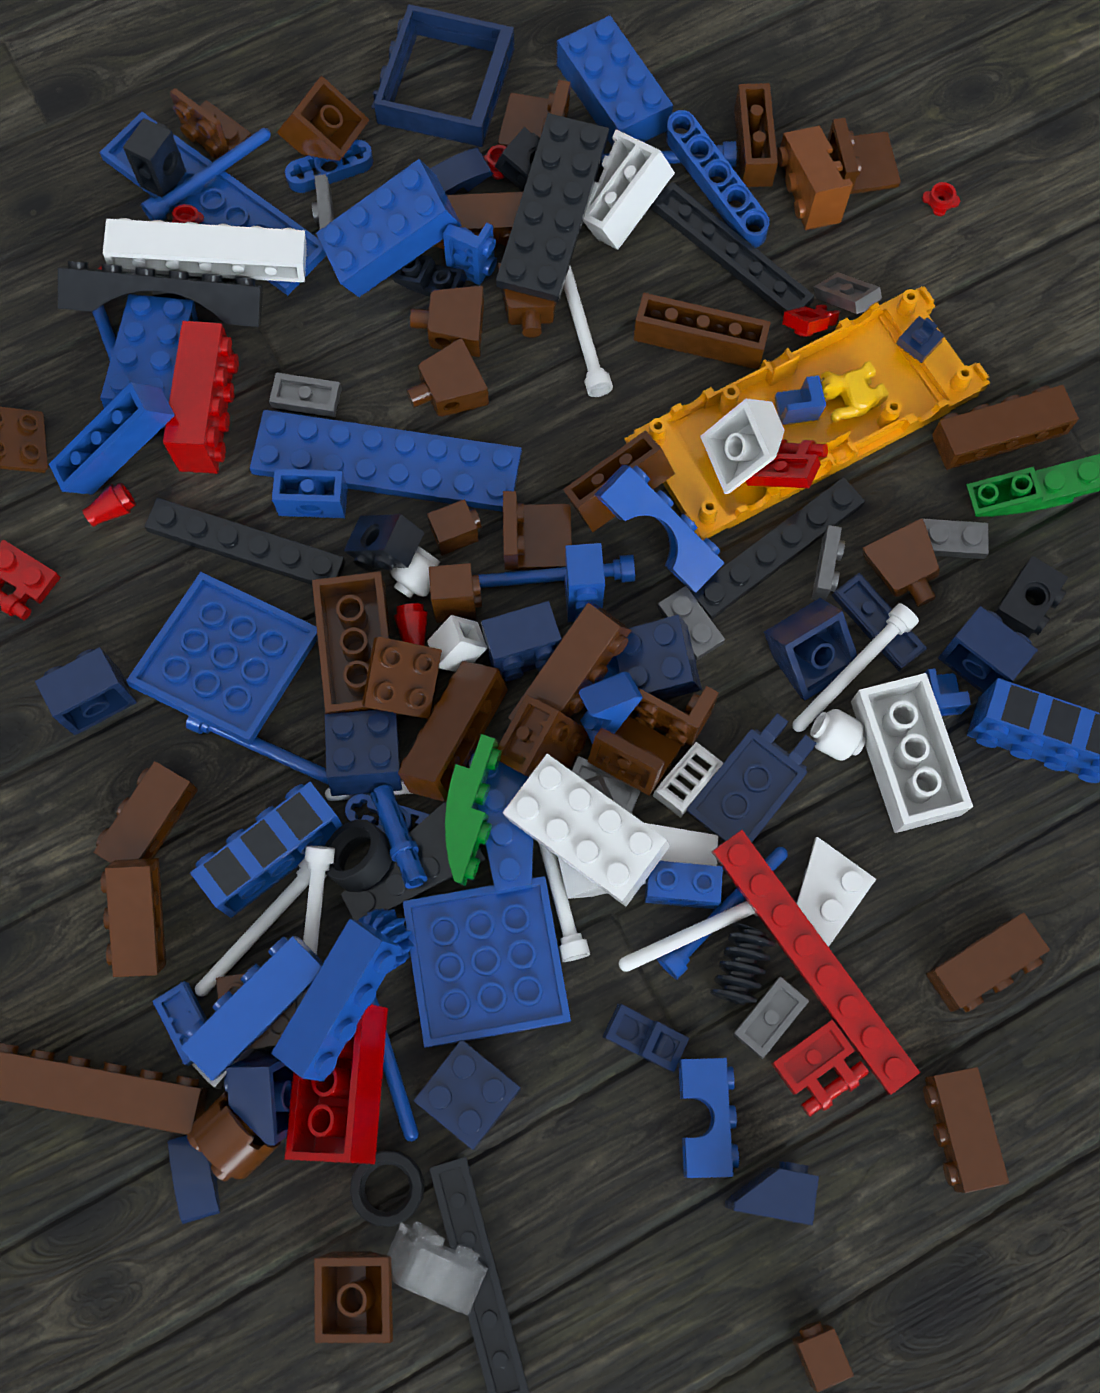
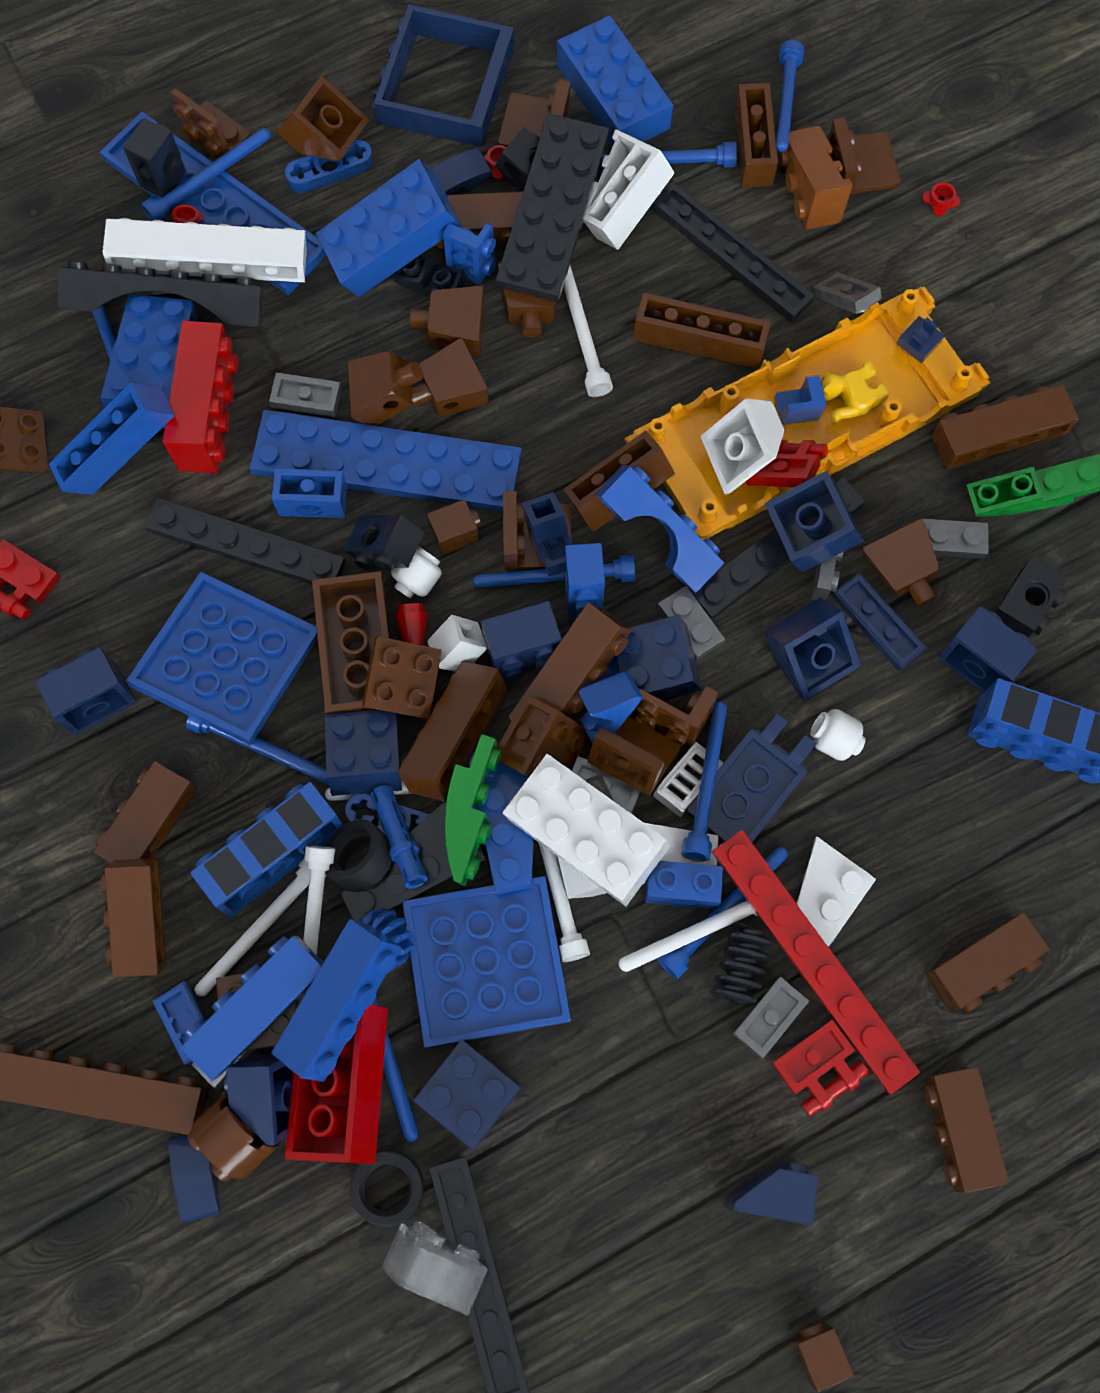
red cone [82,483,136,527] -> none
flat silver plate [312,175,334,230] -> none
reddish brown slope [314,1251,393,1343] -> none
reddish brown brick [429,563,482,623] -> none
dark blue slope [602,1004,690,1072] -> none
blue beam [666,110,769,248] -> none
blue arch [678,1058,739,1178] -> none
red plate [782,304,840,337] -> none
white piece [792,603,919,732] -> none
white brick [851,673,973,833] -> none
blue panel [925,668,971,716] -> none
none -> reddish brown torso [348,351,423,426]
none -> dark blue brick [522,492,574,577]
none -> blue piece [681,701,727,862]
none -> dark blue brick [765,470,864,573]
none -> blue piece [776,40,804,152]

